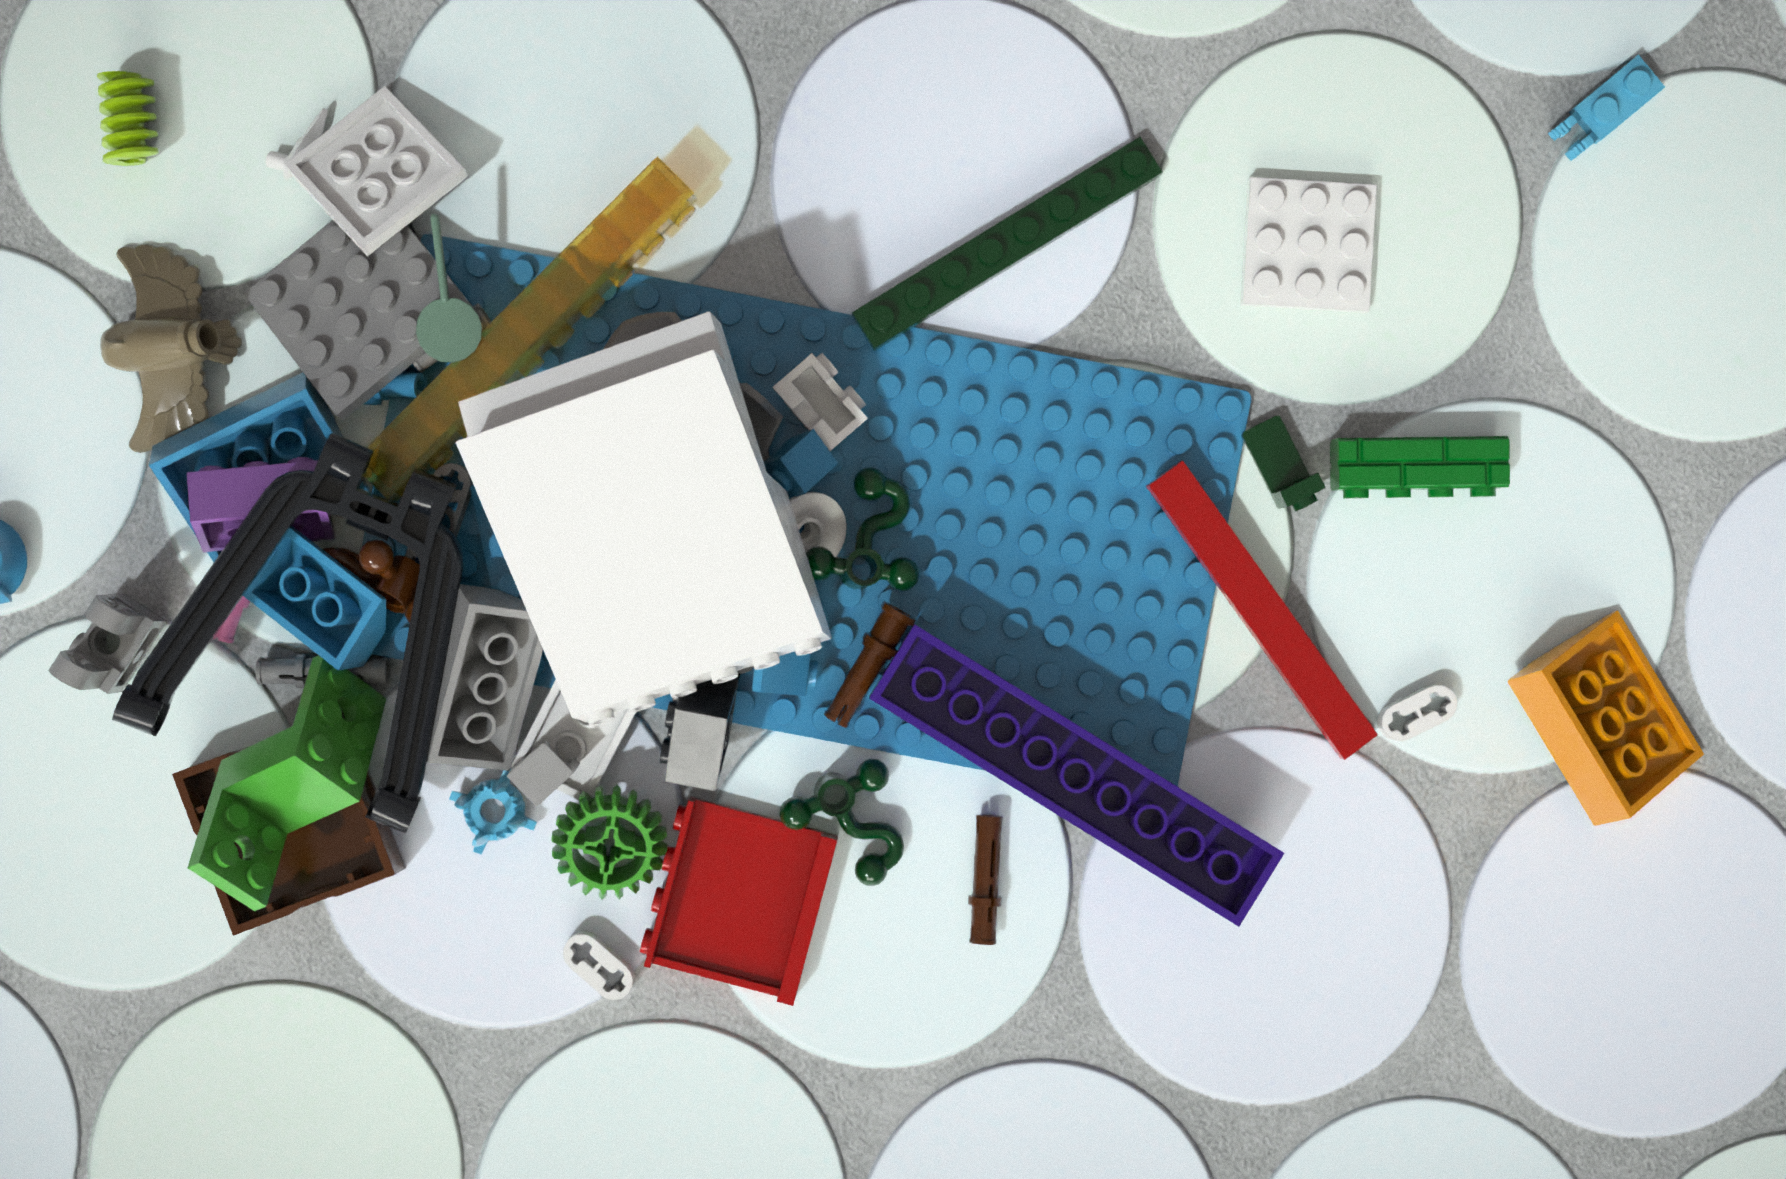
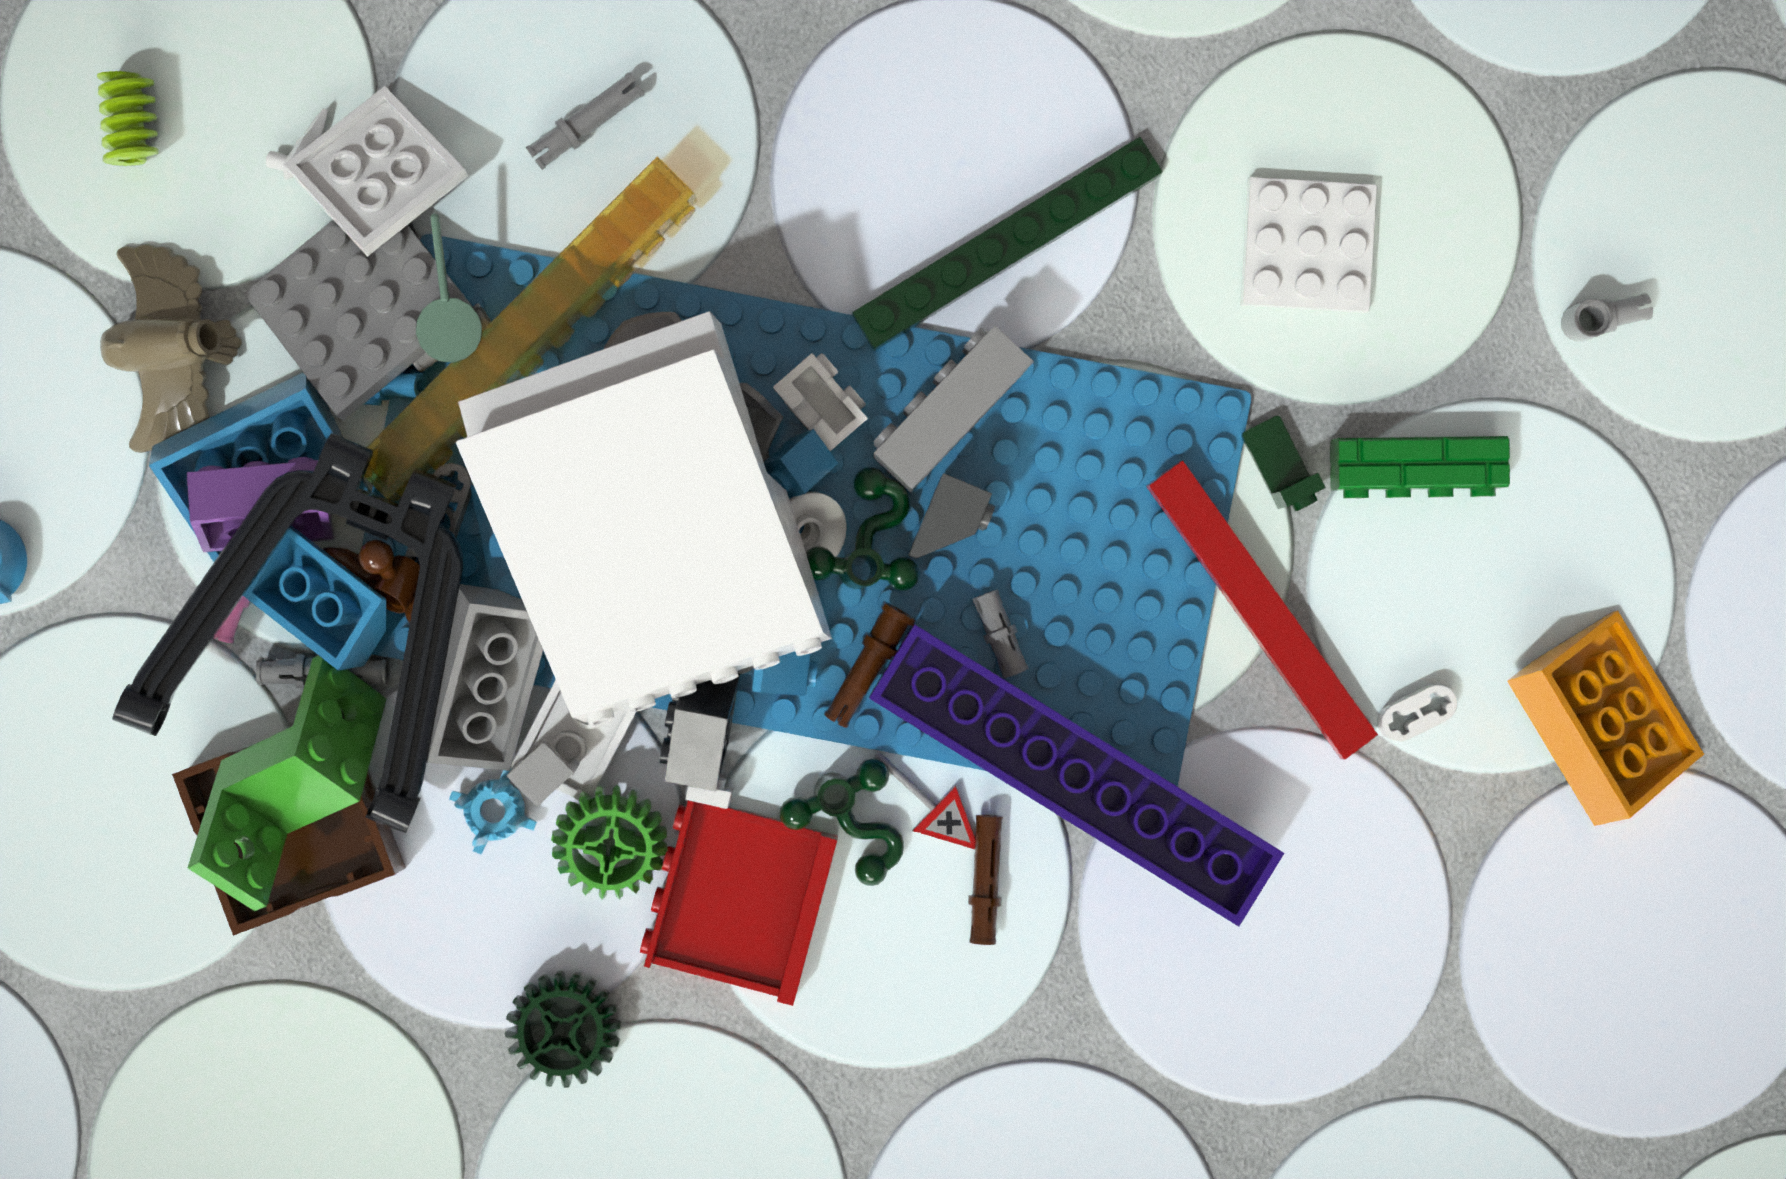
light grey brick [48,594,167,694] -> none
white beam [562,931,635,1000] -> none
medium azure hinge [1548,55,1665,161] -> none
none -> dark green gear [505,971,622,1088]
none -> light grey pin [525,72,645,170]
none -> white plate [685,778,734,809]
none -> light grey brick [873,325,1034,493]
none -> piece [874,752,975,850]
none -> dark grey slope [908,473,996,559]
none -> light grey pin [972,589,1029,679]
none -> light grey pin [1561,293,1653,342]

